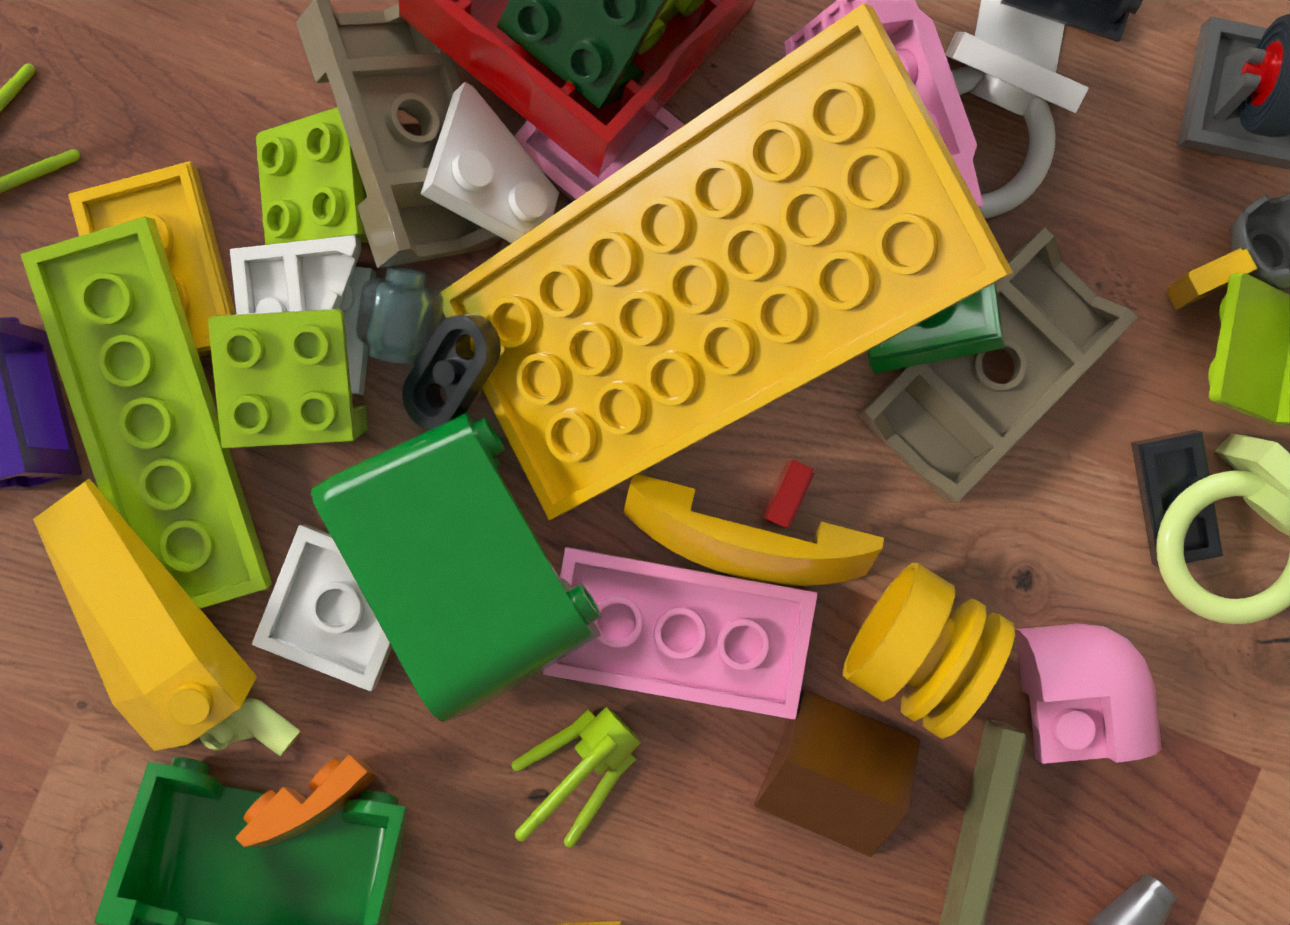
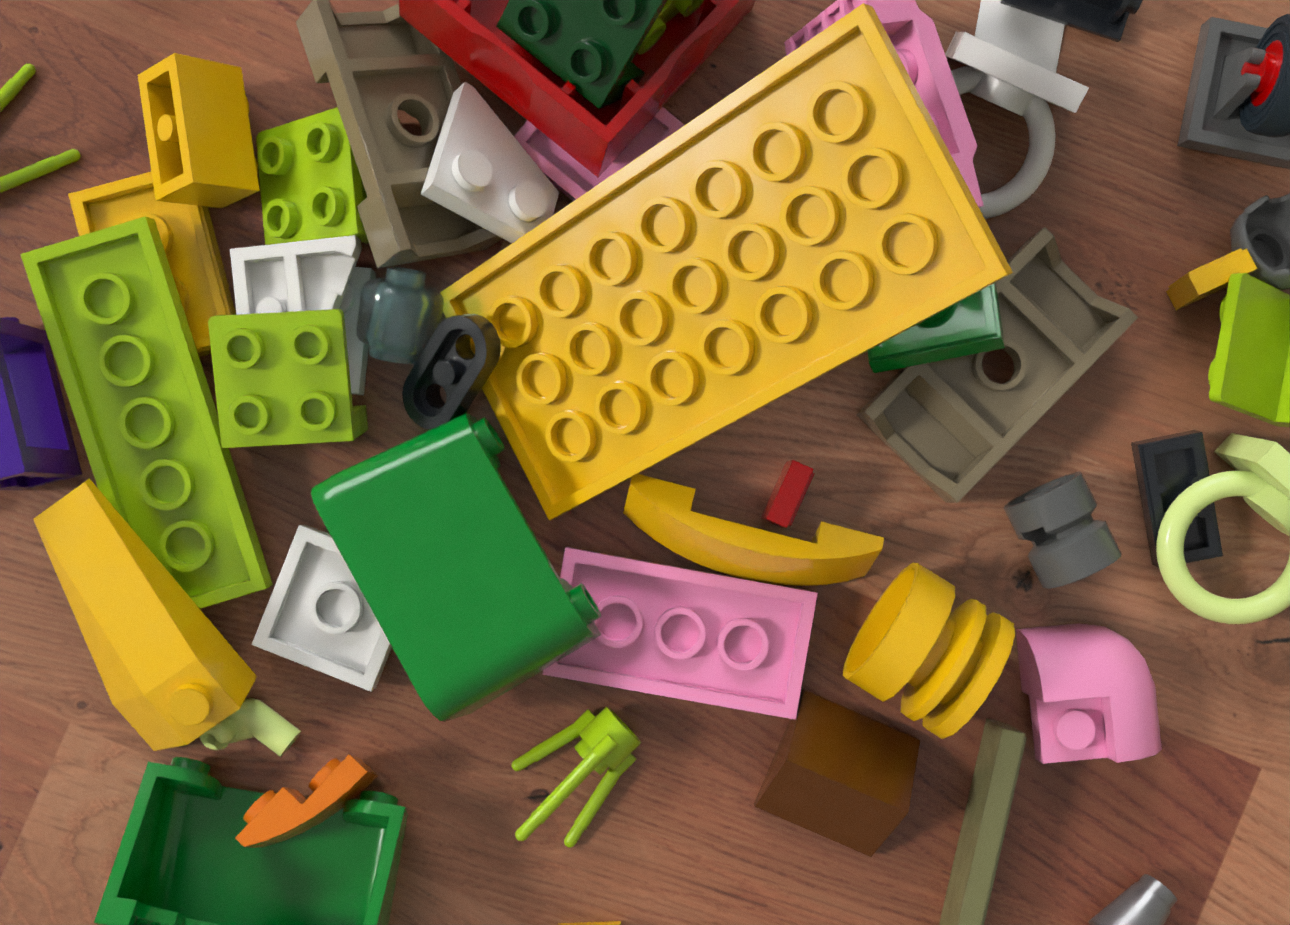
none -> yellow brick [138,53,260,208]
none -> dark grey wheel [1003,472,1122,589]

